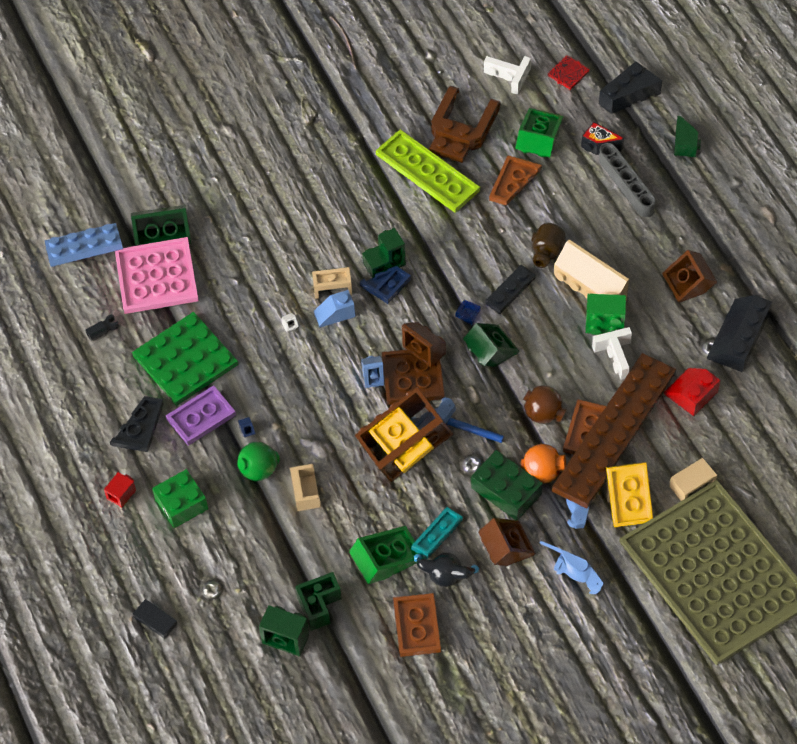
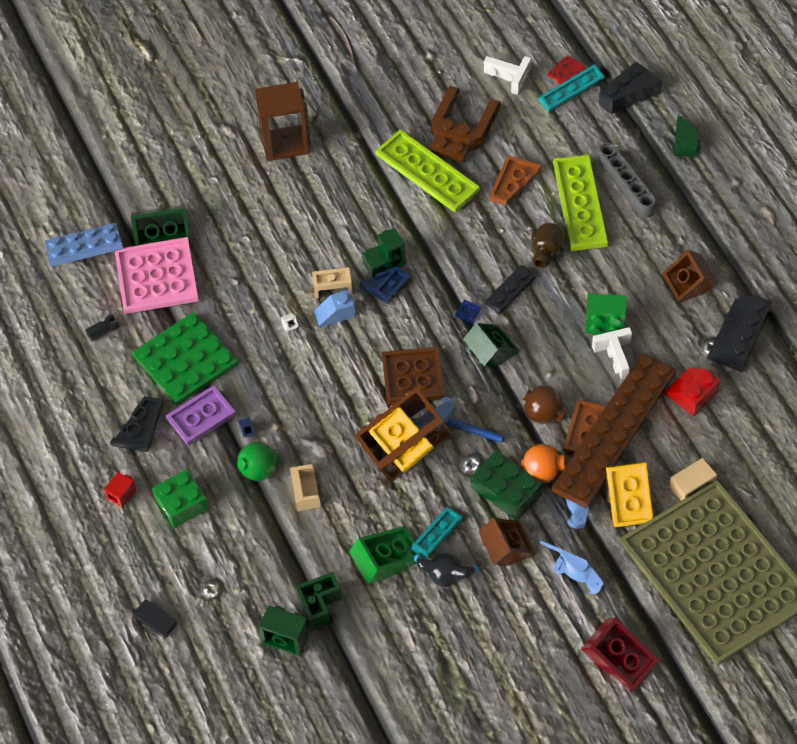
medium blue slope [361,356,384,388] -> none
dark orange plate [393,593,441,657] -> none
reddish brown slope [402,322,446,368] -> none
green slope [515,108,563,157] -> none
slope [554,240,629,300] -> none
slope [581,122,624,155] -> none
none -> reddish brown hose [255,81,311,162]
none -> teal tile [538,64,605,113]
none -> lime plate [553,155,608,251]
none -> dark red slope [581,617,659,691]

